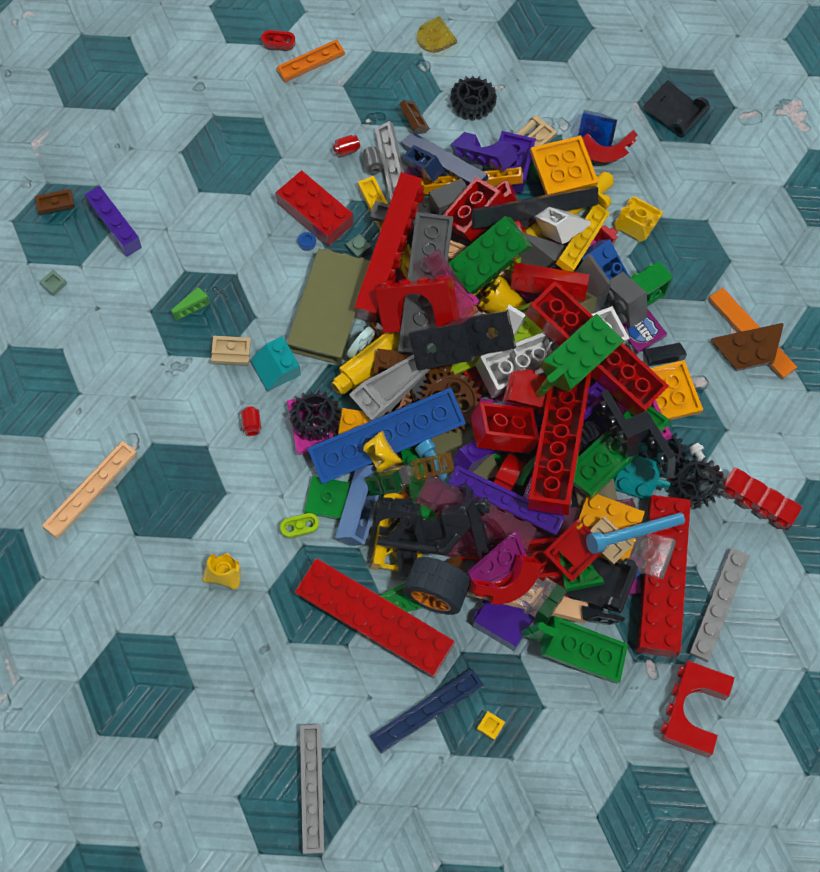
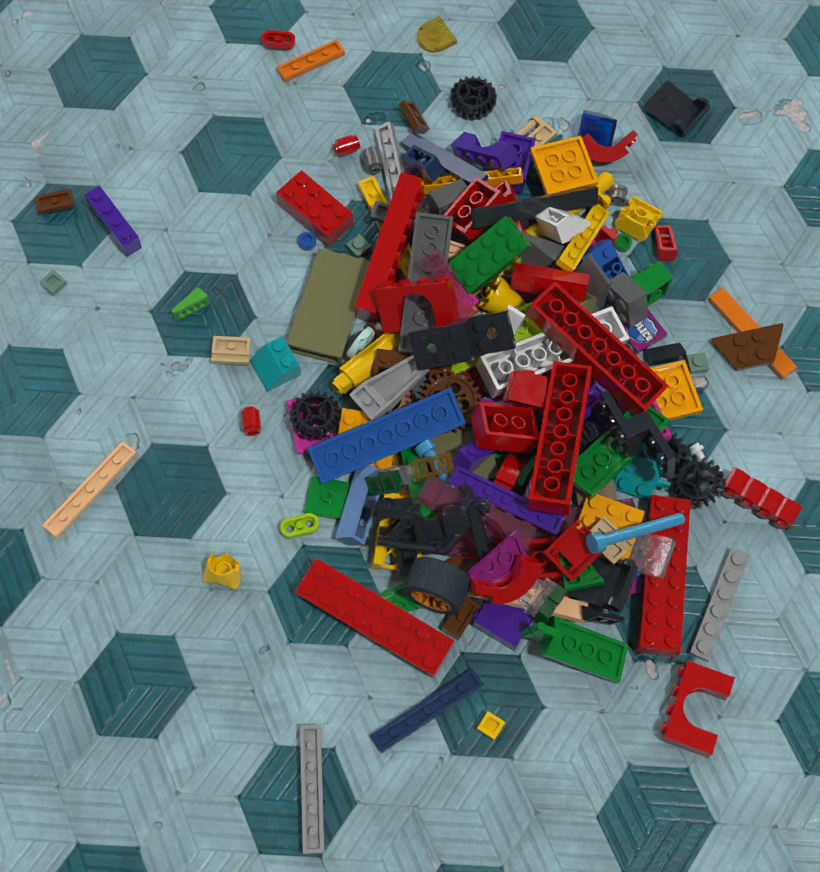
yellow hair [363,431,403,472] -> none
green hinge [536,314,624,398] -> none
none -> reddish brown plate [442,597,480,640]
none -> flat silver wheel [609,184,628,206]
none -> green tile [613,233,632,252]
none -> red slope [653,226,678,261]
none -> sand green plate [686,352,709,375]

